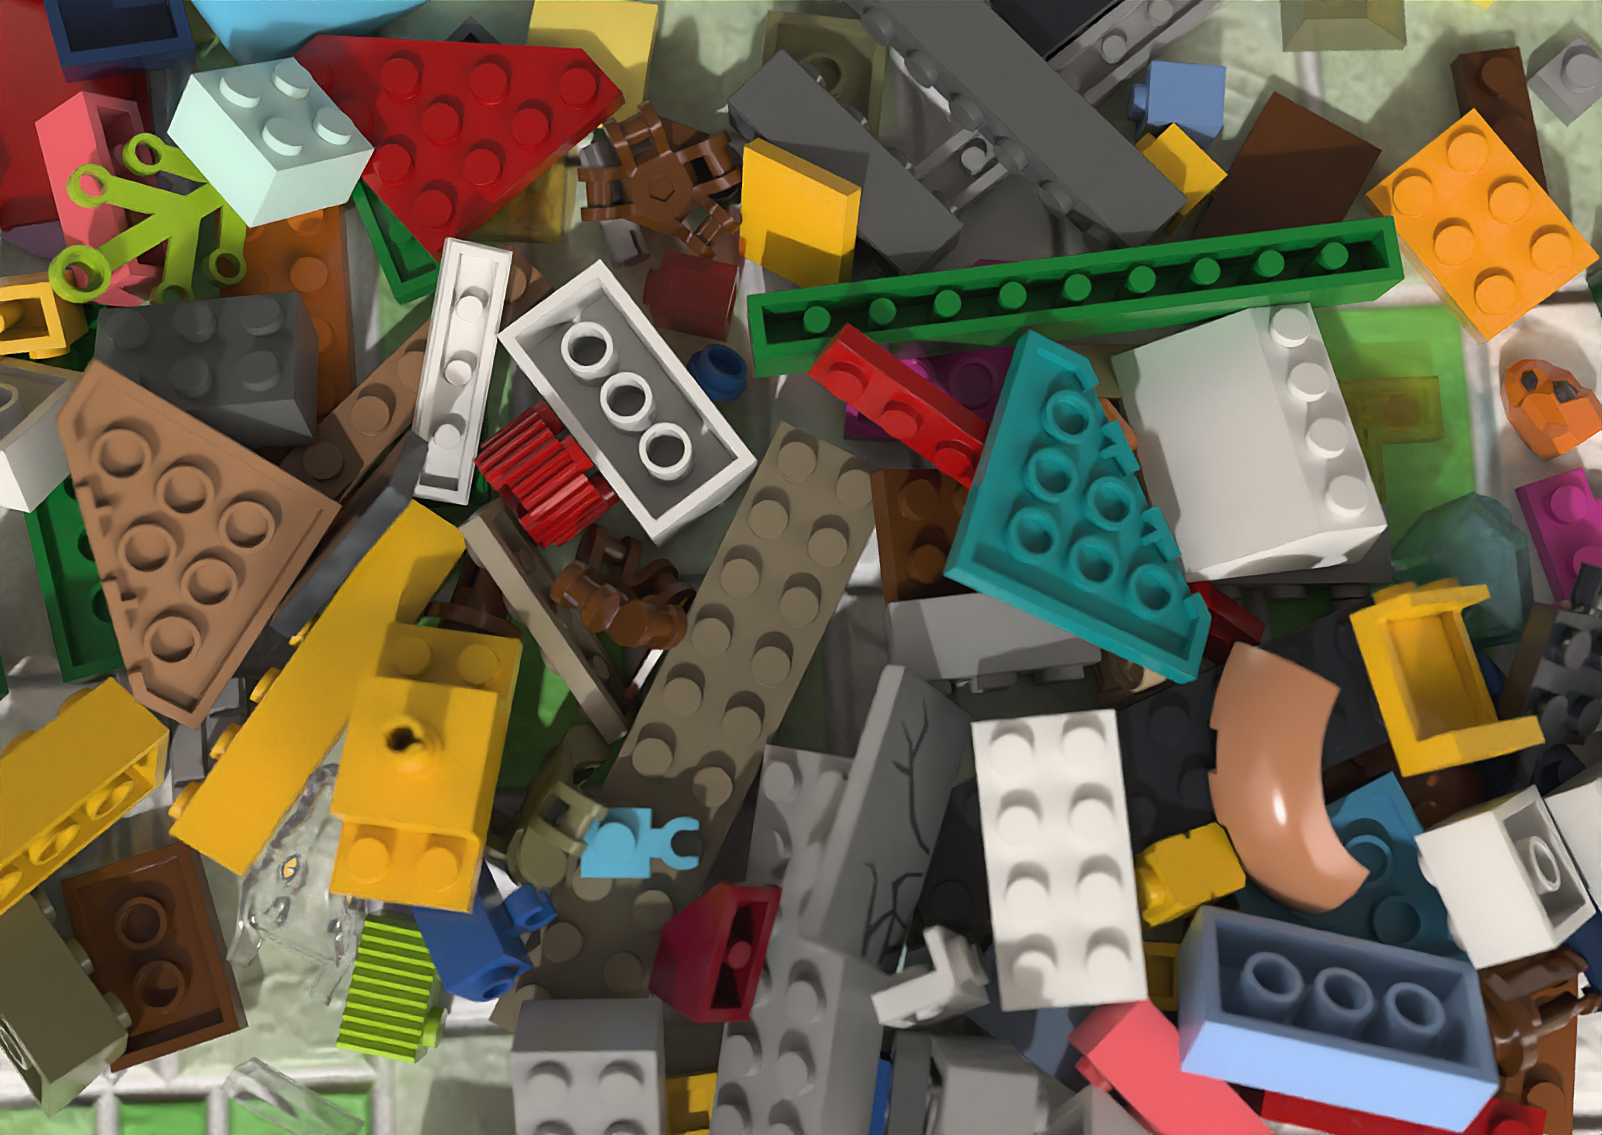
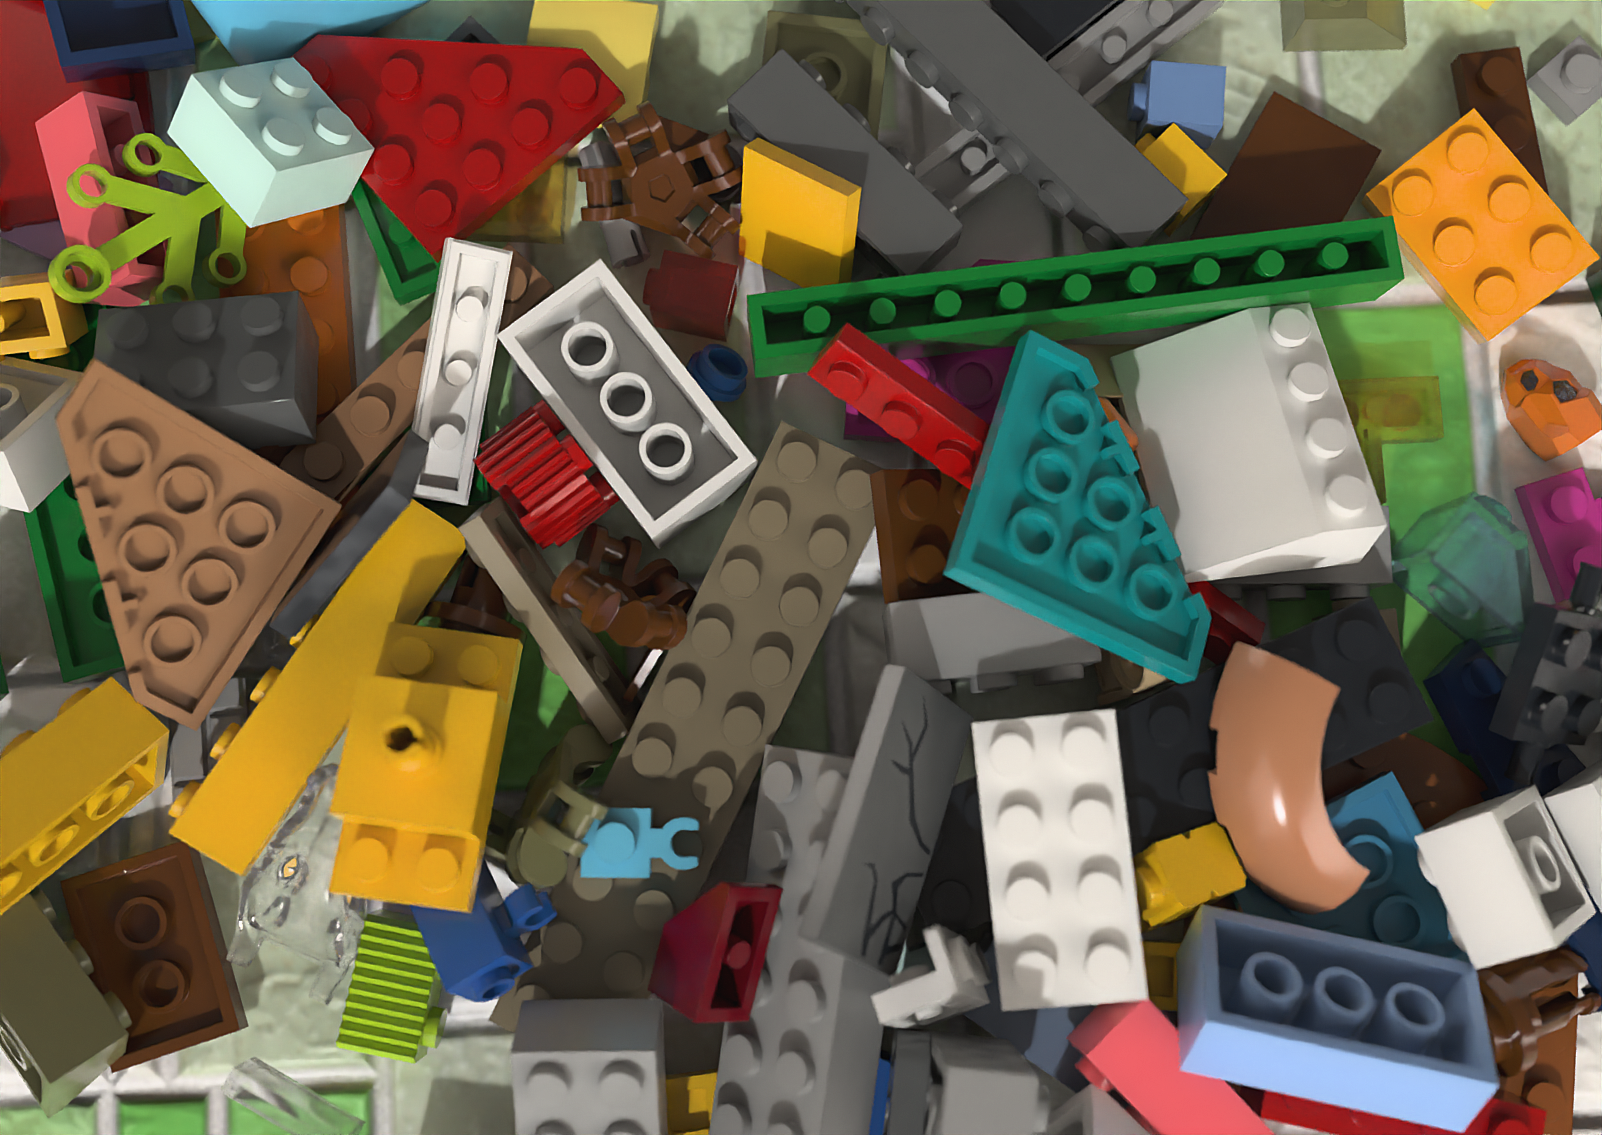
yellow panel [1349,577,1545,777] -> none

